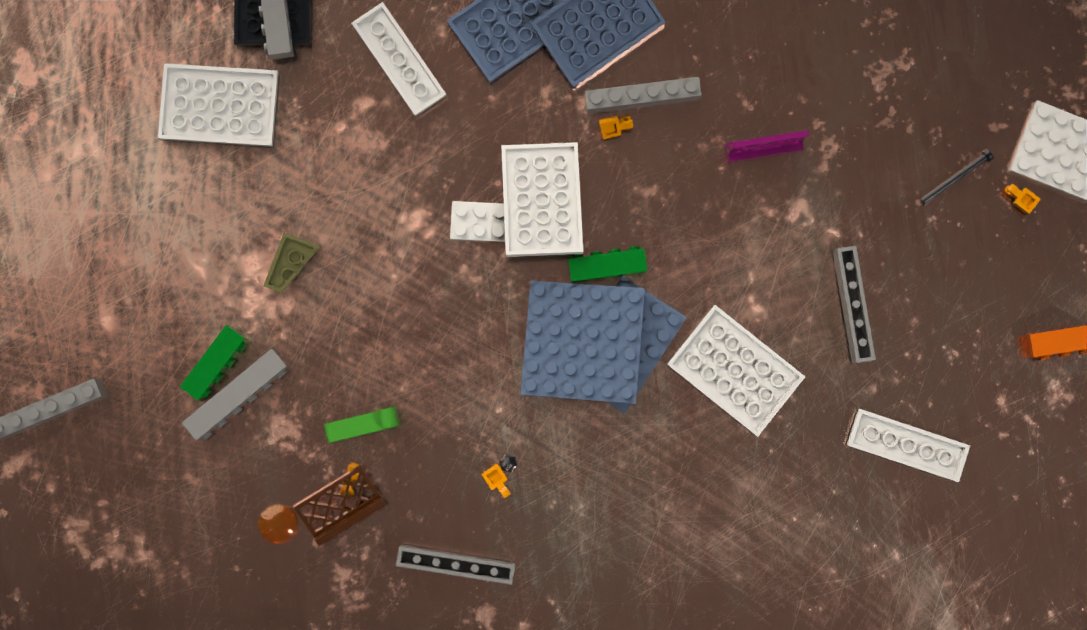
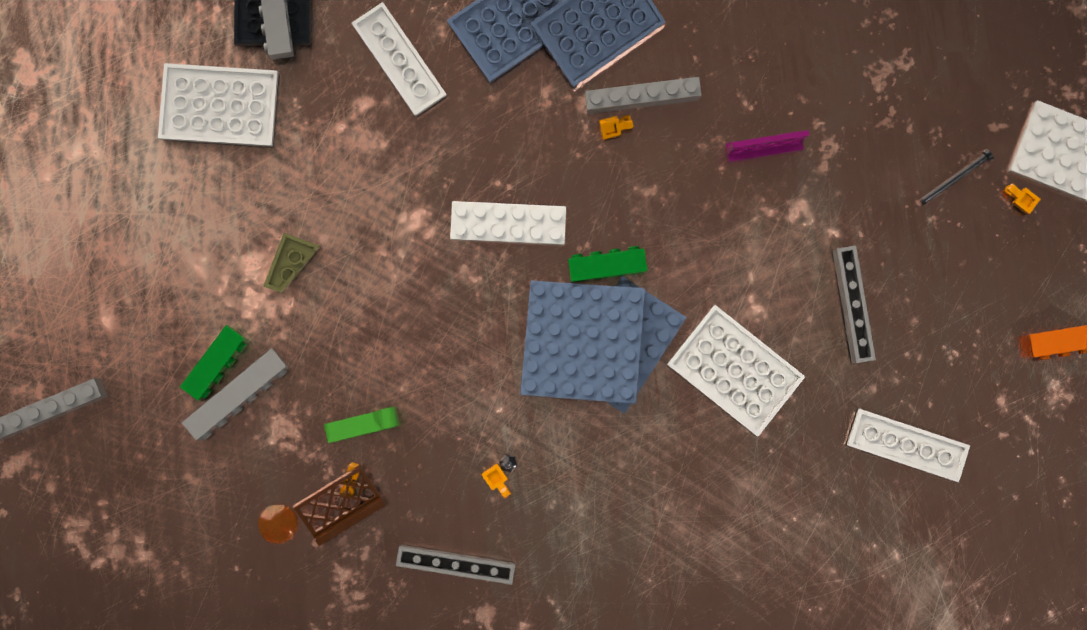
white plate [501,142,583,257] -> none

